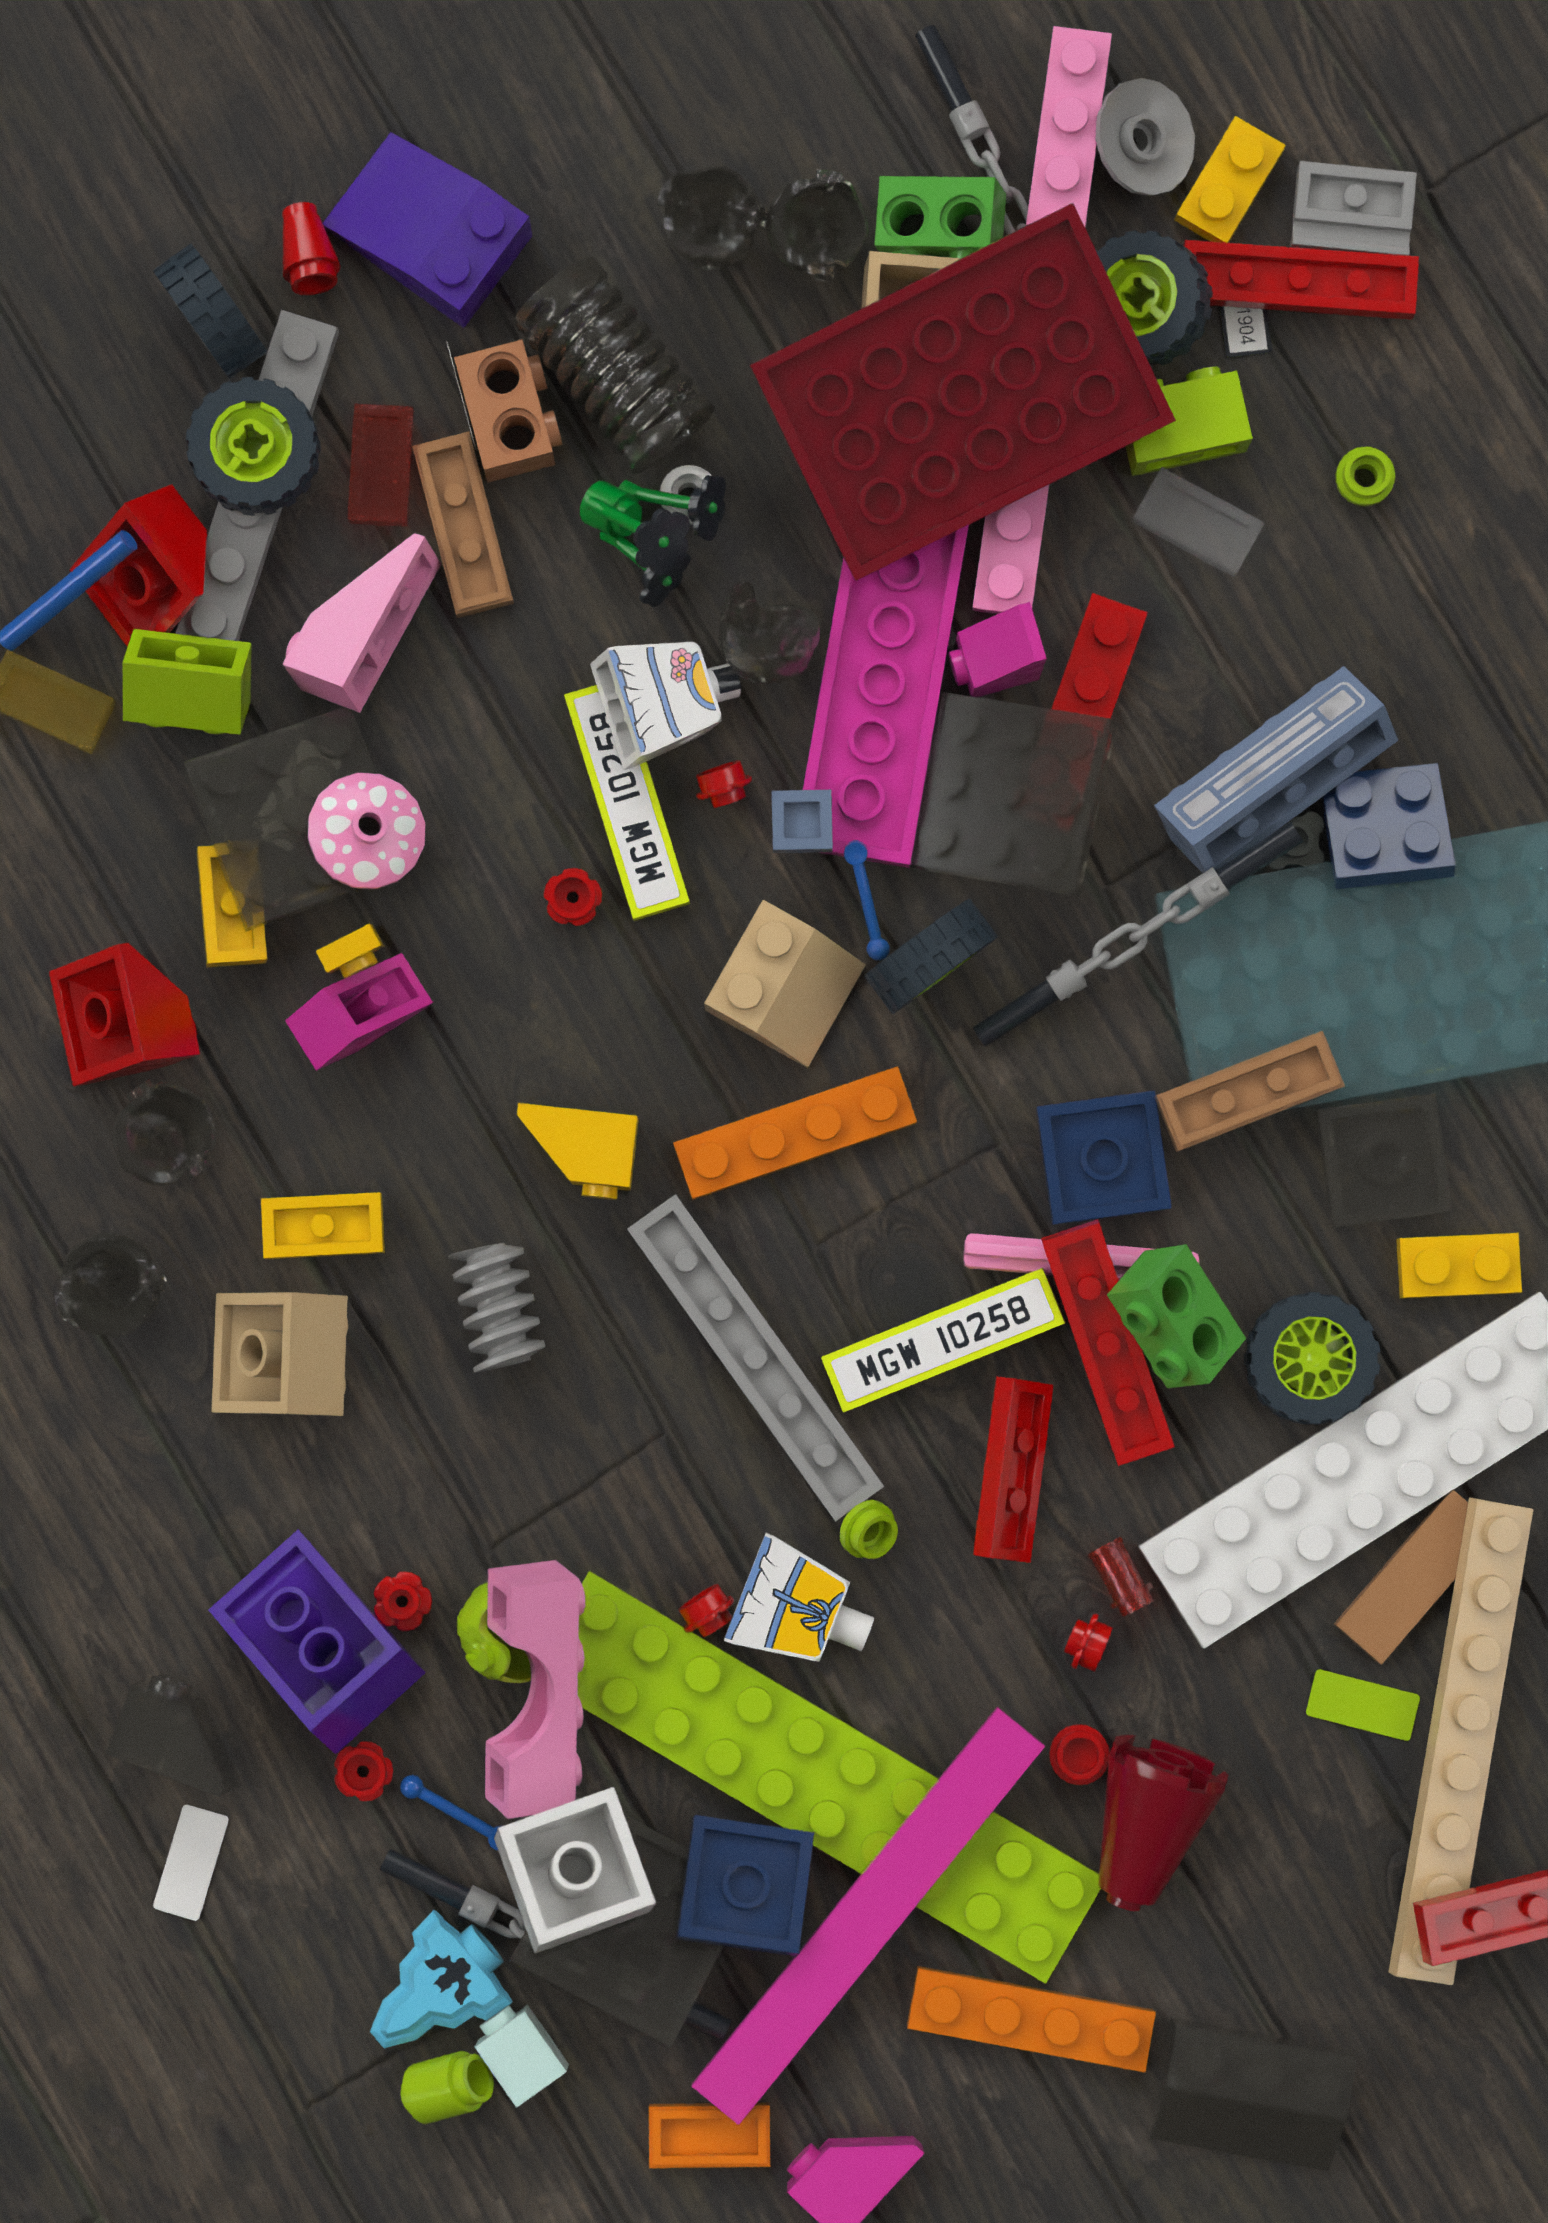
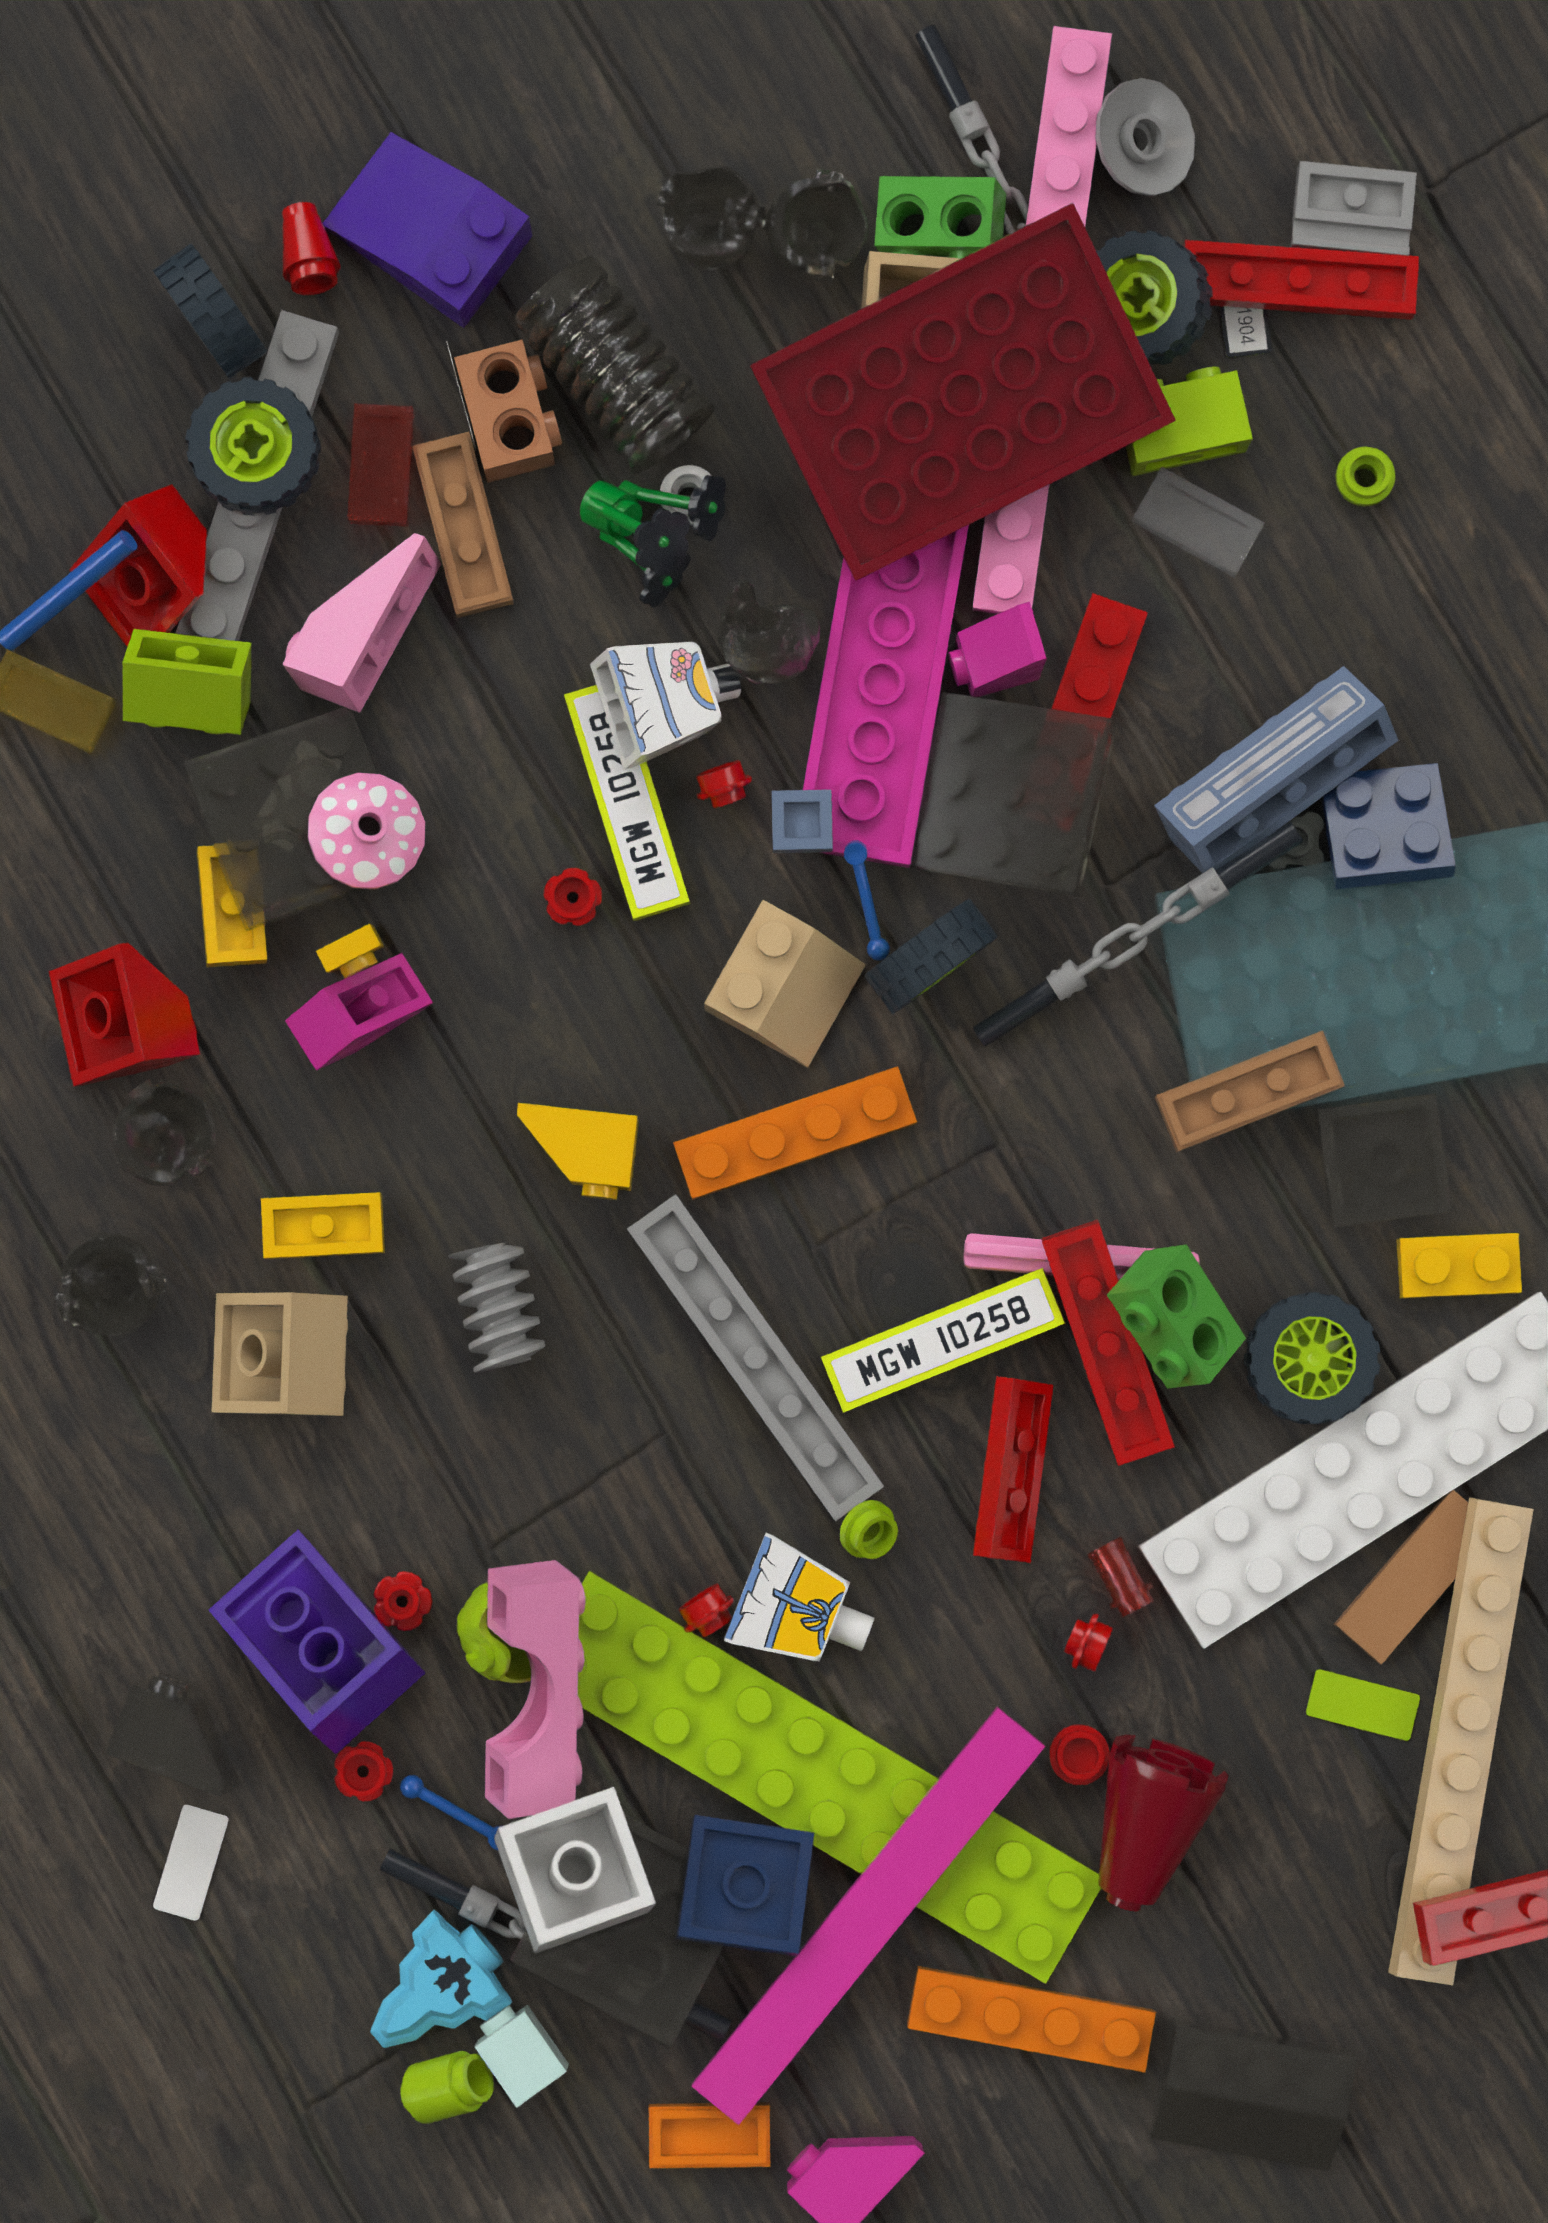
dark blue plate [1035,1090,1172,1226] -> none
yellow plate [1174,116,1286,243] -> none

